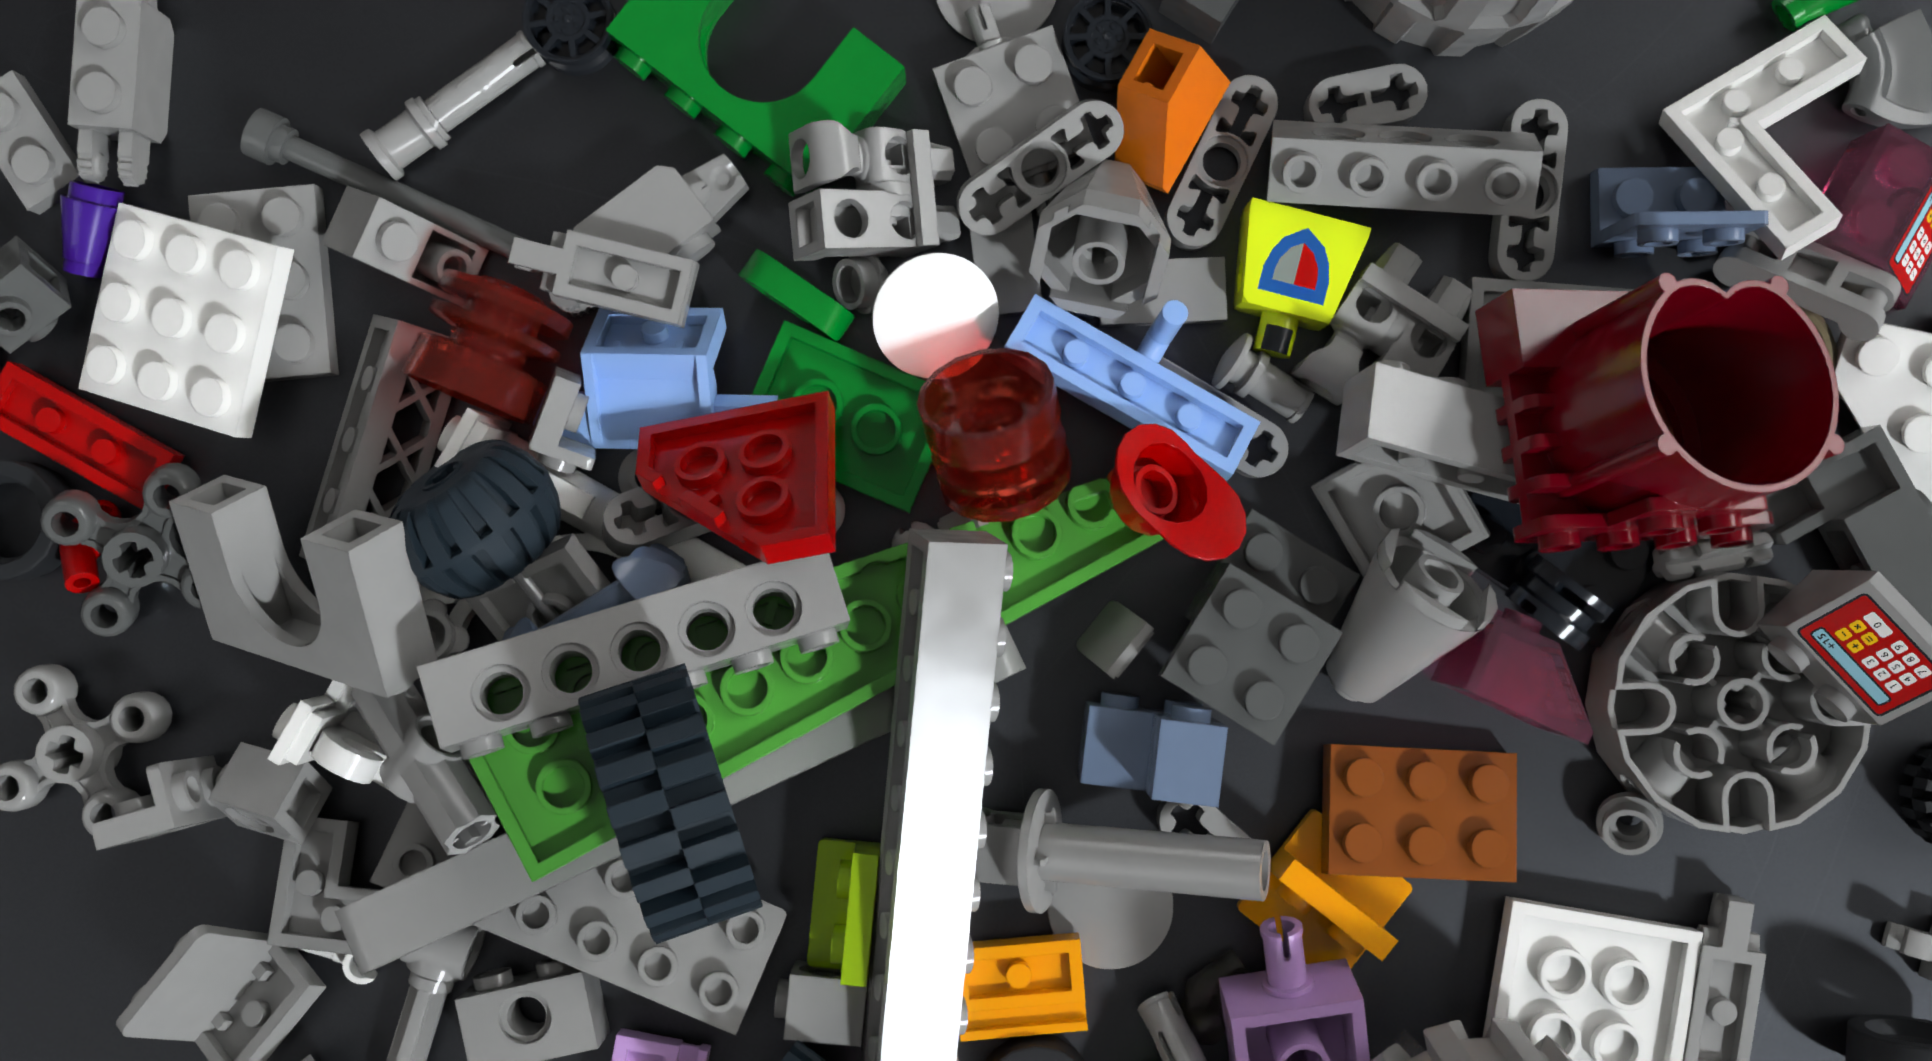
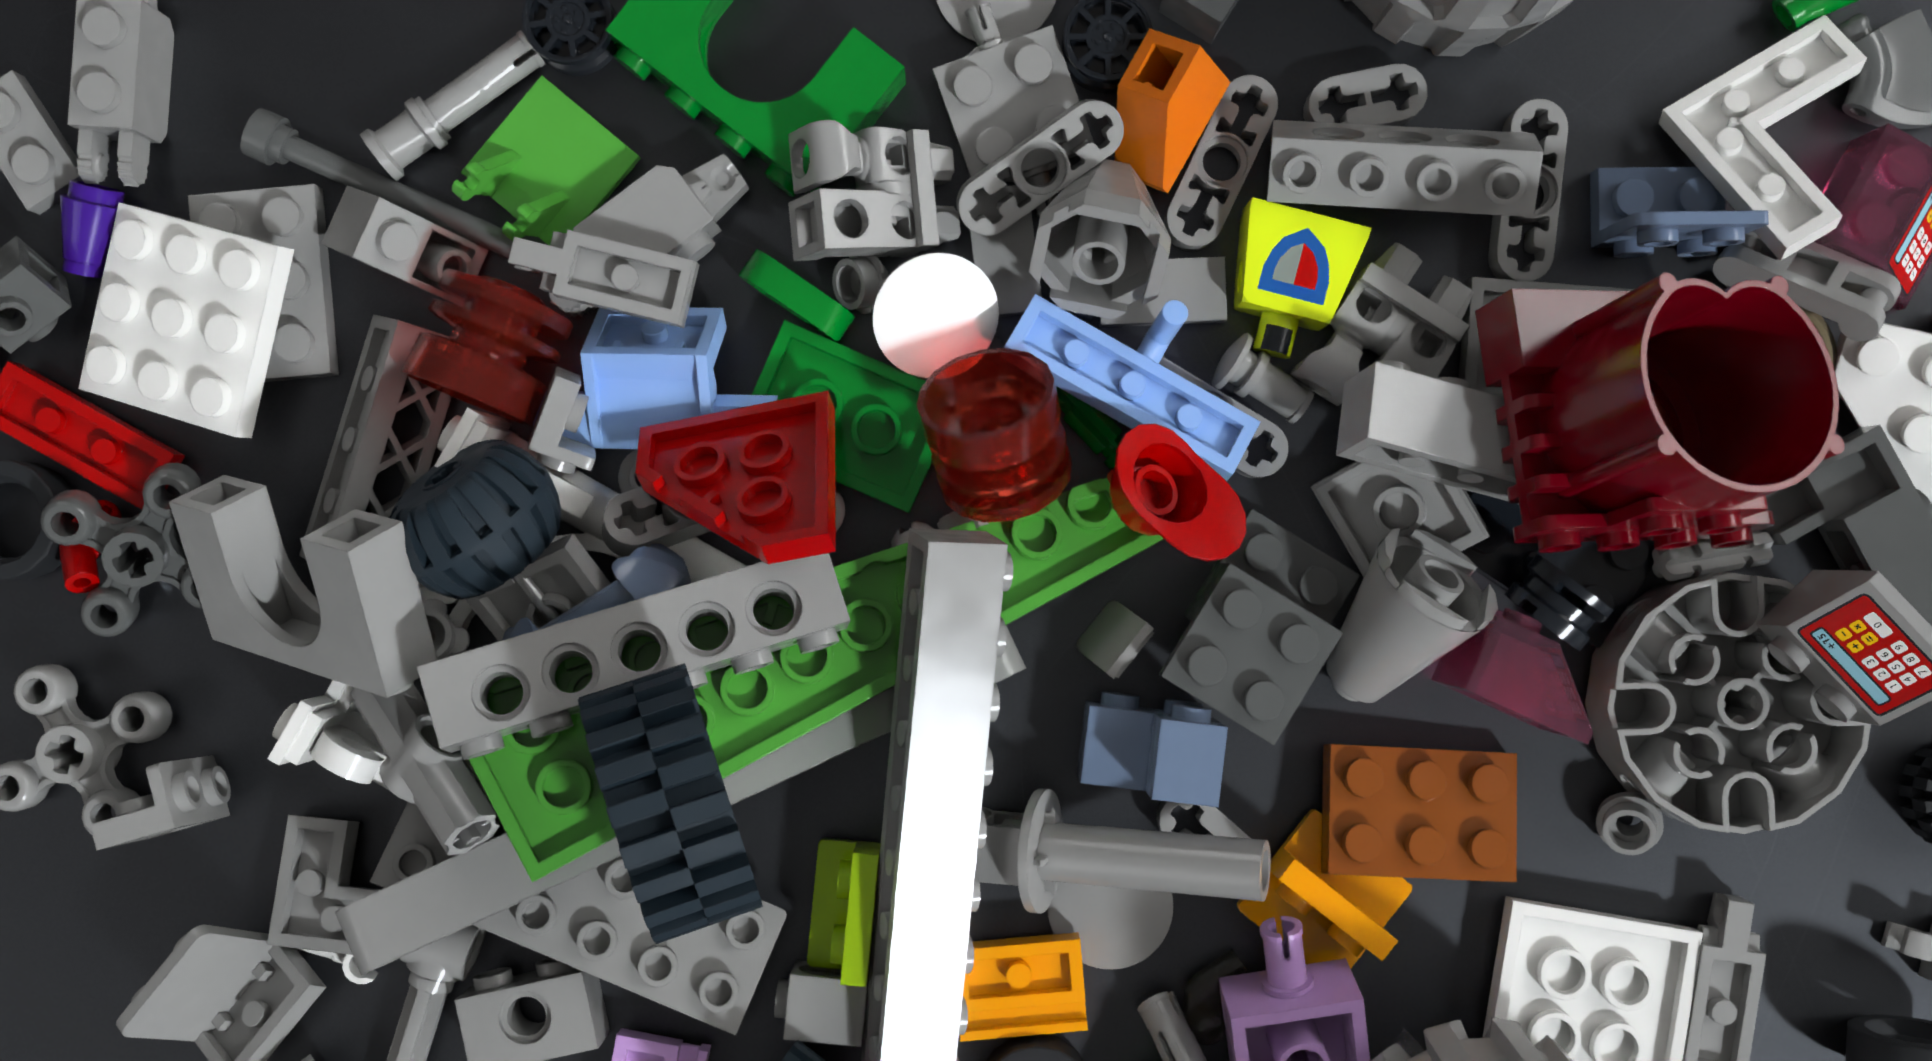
light grey brick [208,742,333,845] -> none
none -> bright green plate [452,75,641,245]
none -> green axle [1041,382,1122,470]

